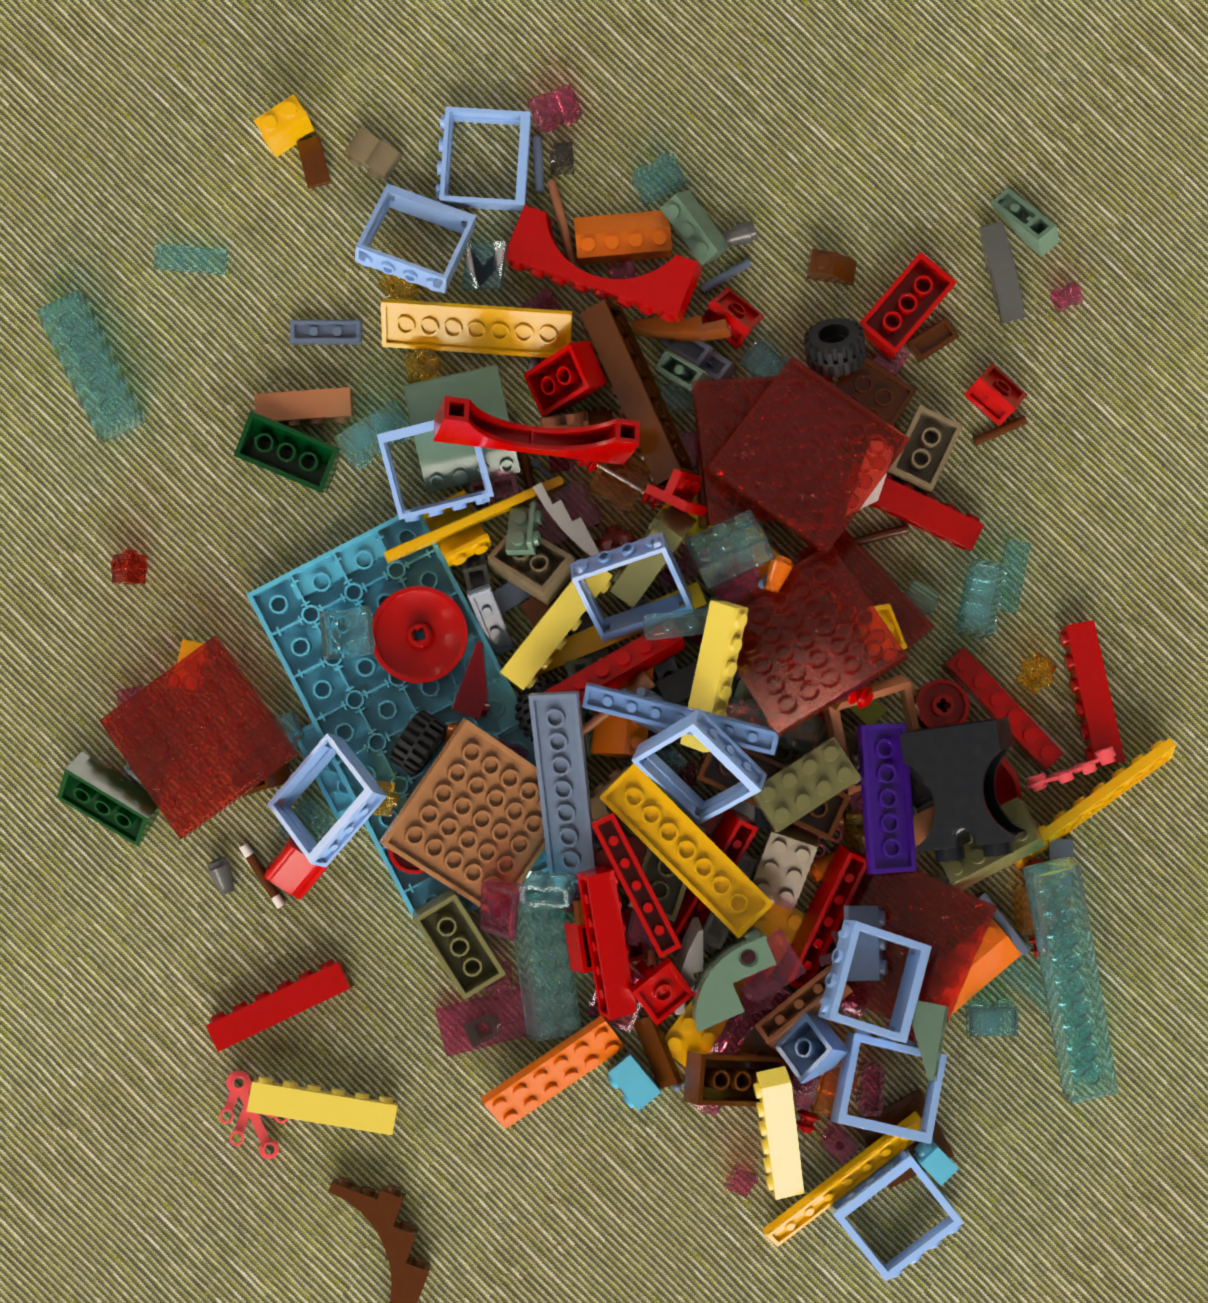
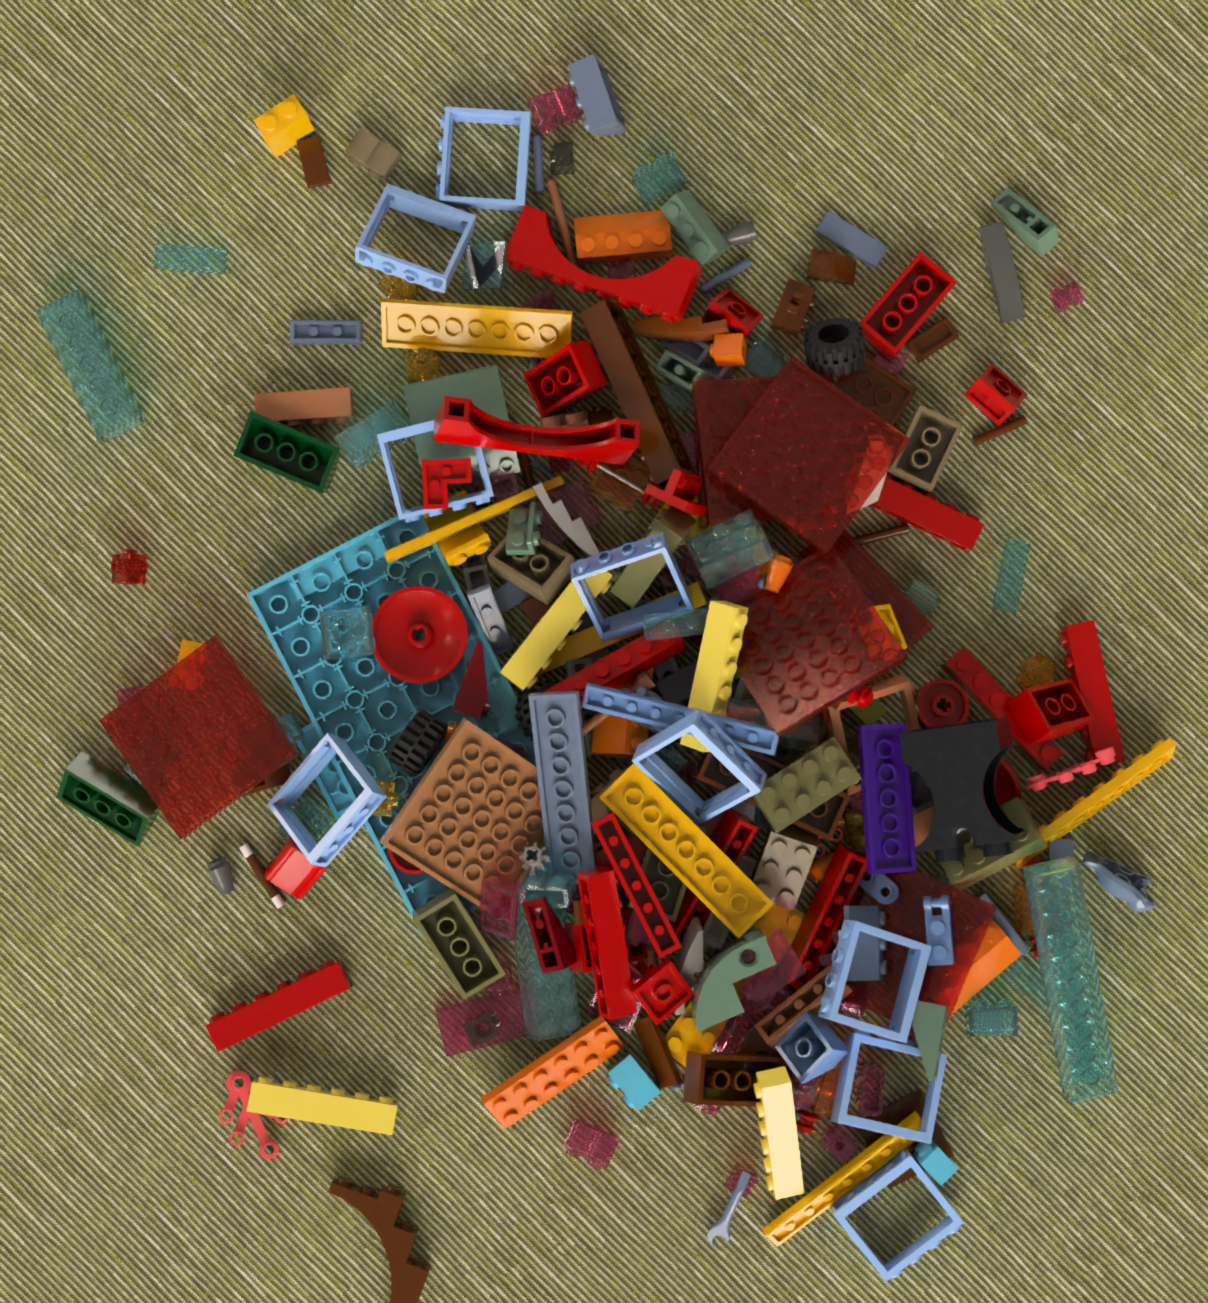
clear red brick [596,524,635,552] -> none
clear light blue brick [954,559,1008,639] -> none
none -> red plate [421,458,472,509]
none -> light grey gear [519,842,552,875]
none -> dark red slope [522,897,577,974]
none -> clear pink brick [563,1118,619,1169]
none -> sand blue slope [567,54,627,137]
none -> sand blue piece [707,1171,752,1246]
none -> orange brick [710,333,747,366]
none -> reddish brown brick [770,278,817,337]
none -> sand blue tile [815,211,889,269]
none -> medium blue plate [859,869,900,904]
none -> medium blue plate [923,895,954,966]
none -> red brick [1007,677,1095,745]
none -> sand blue animal [1082,851,1155,912]

